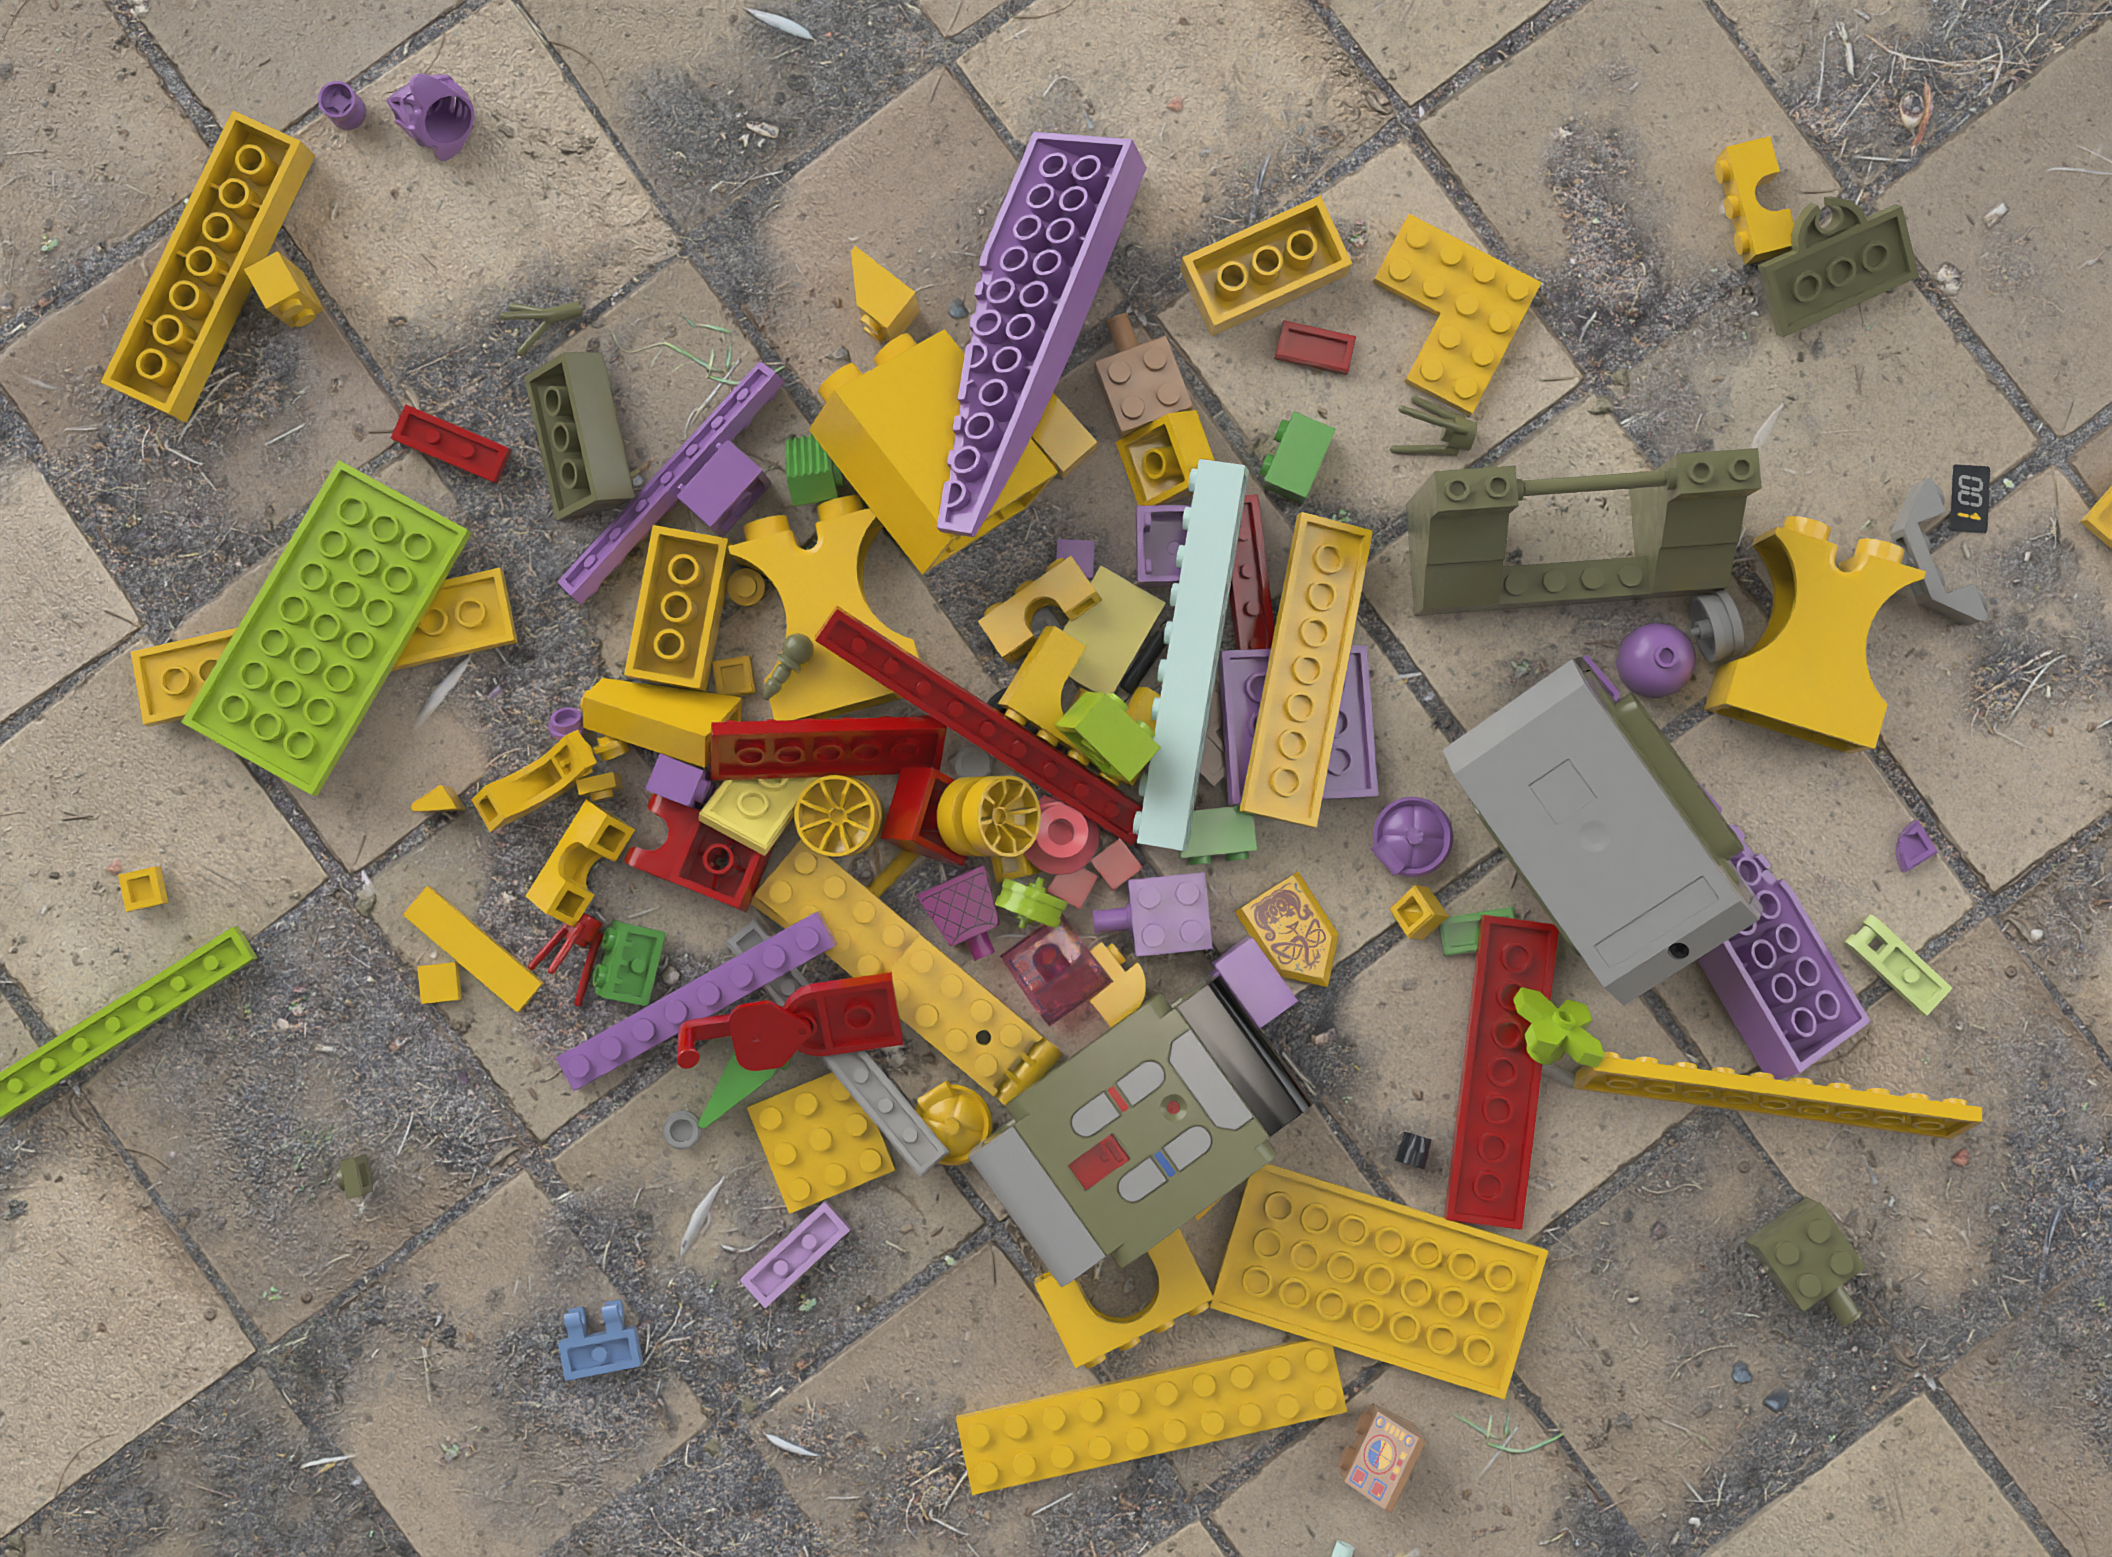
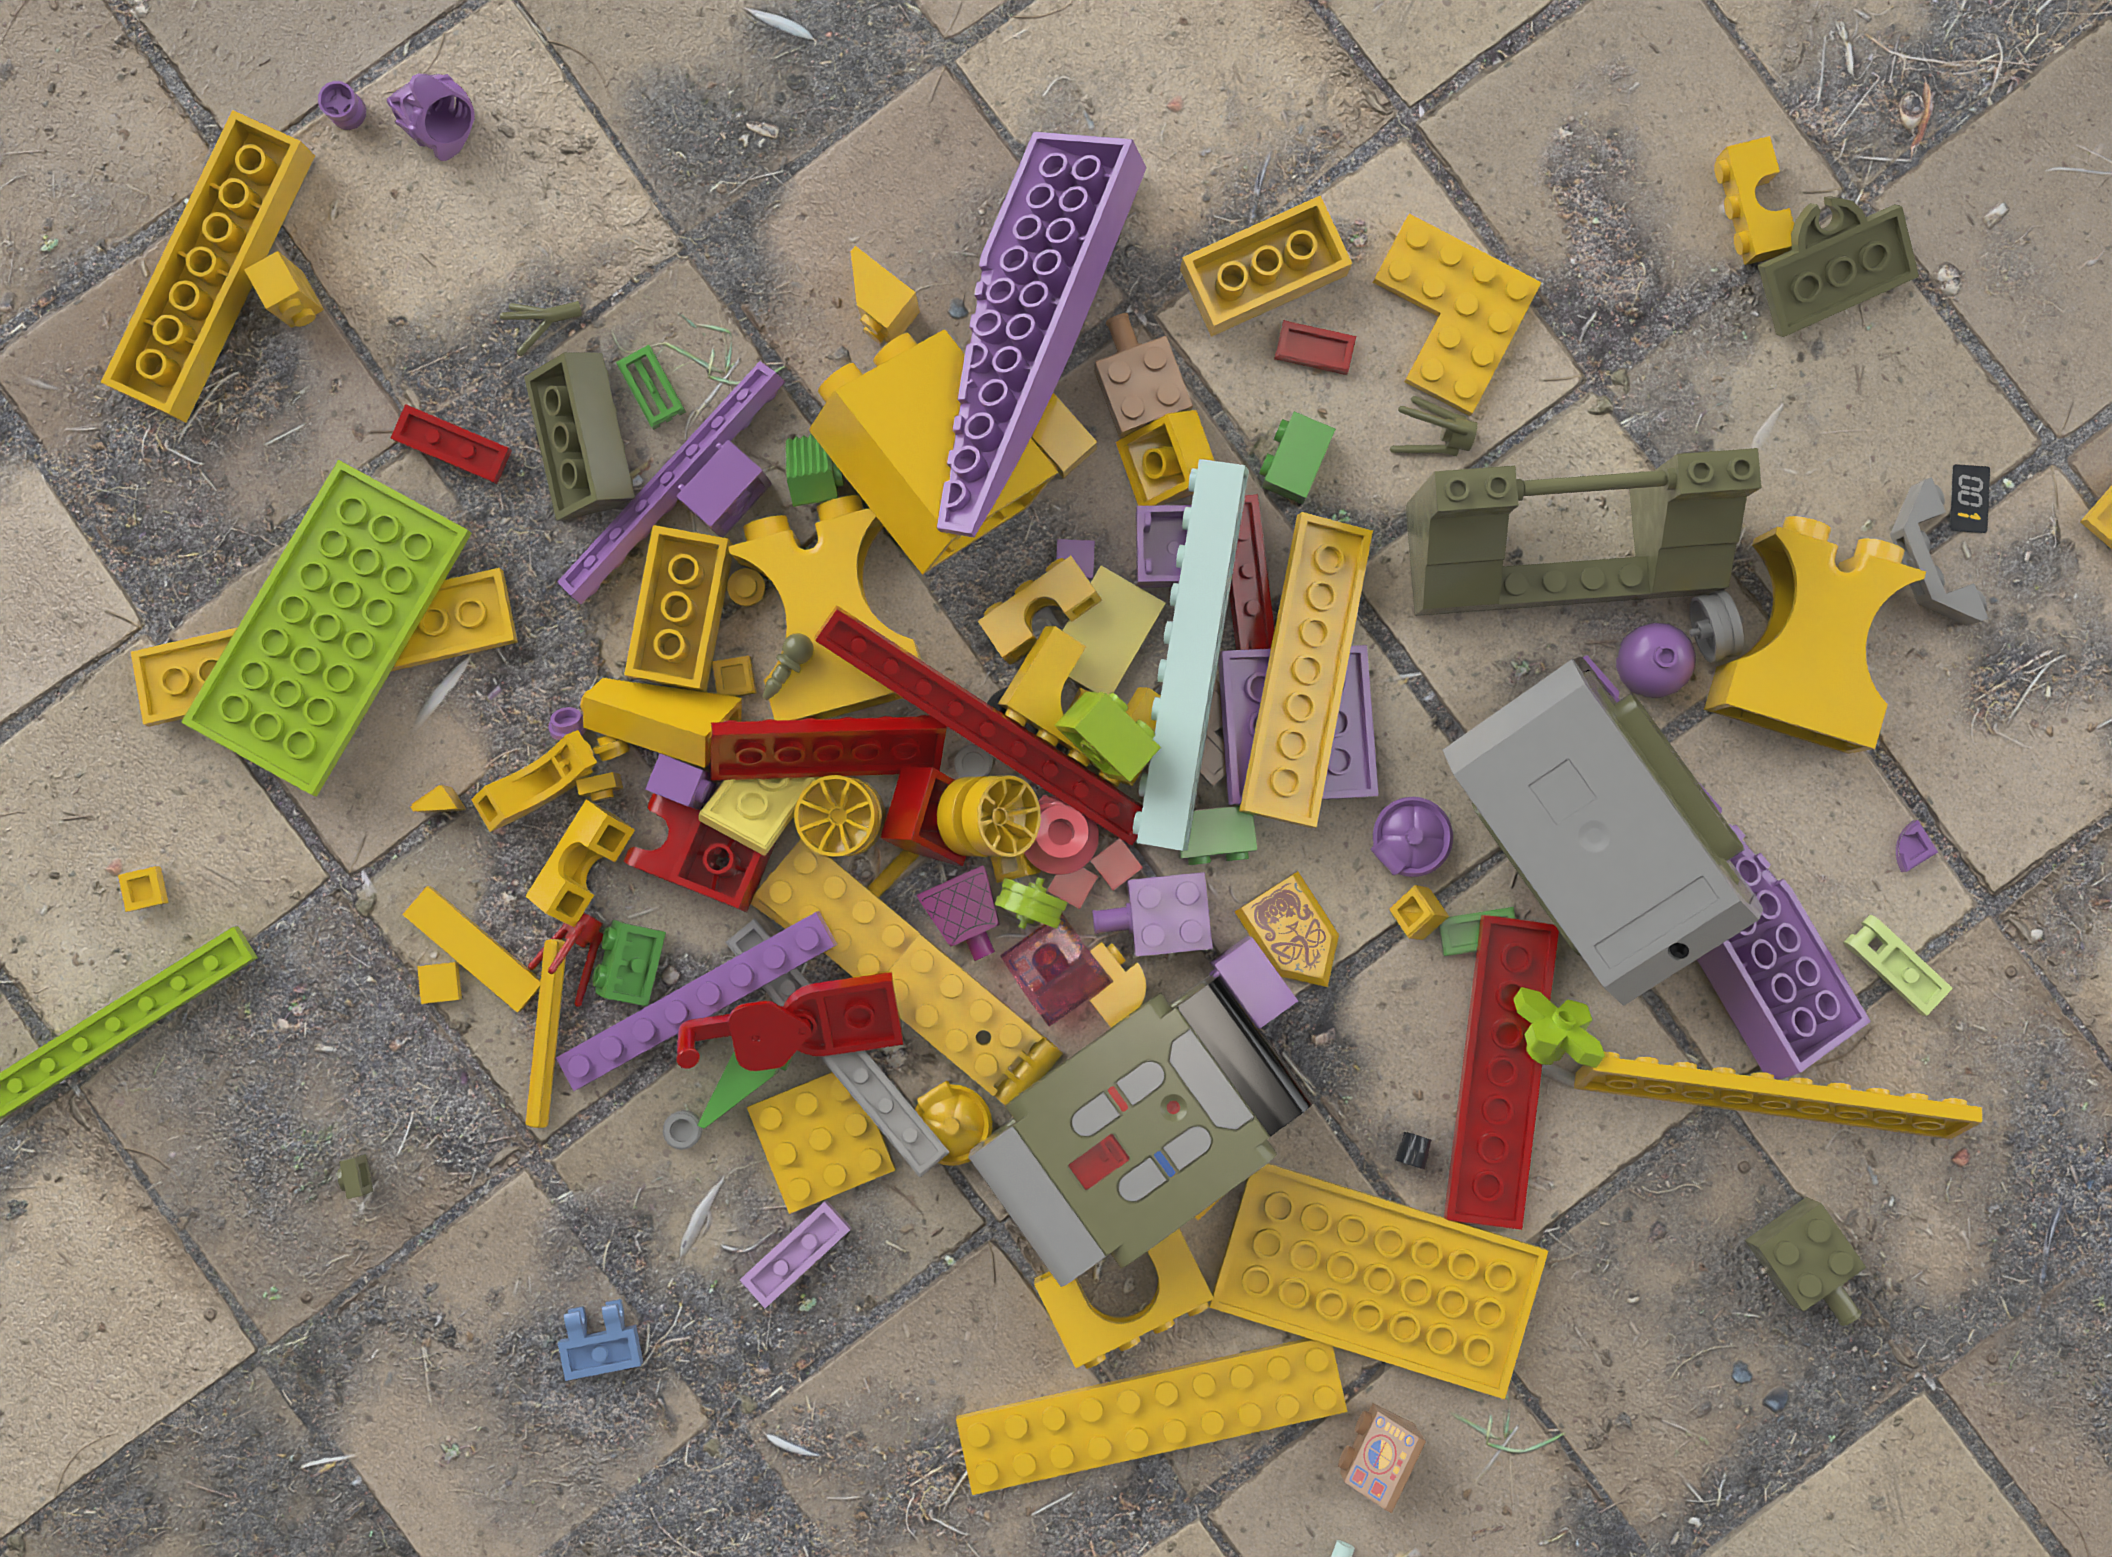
black piece [1115,621,1167,702] -> none
none -> yellow axle [525,939,566,1128]
none -> bright green tile [616,345,686,430]

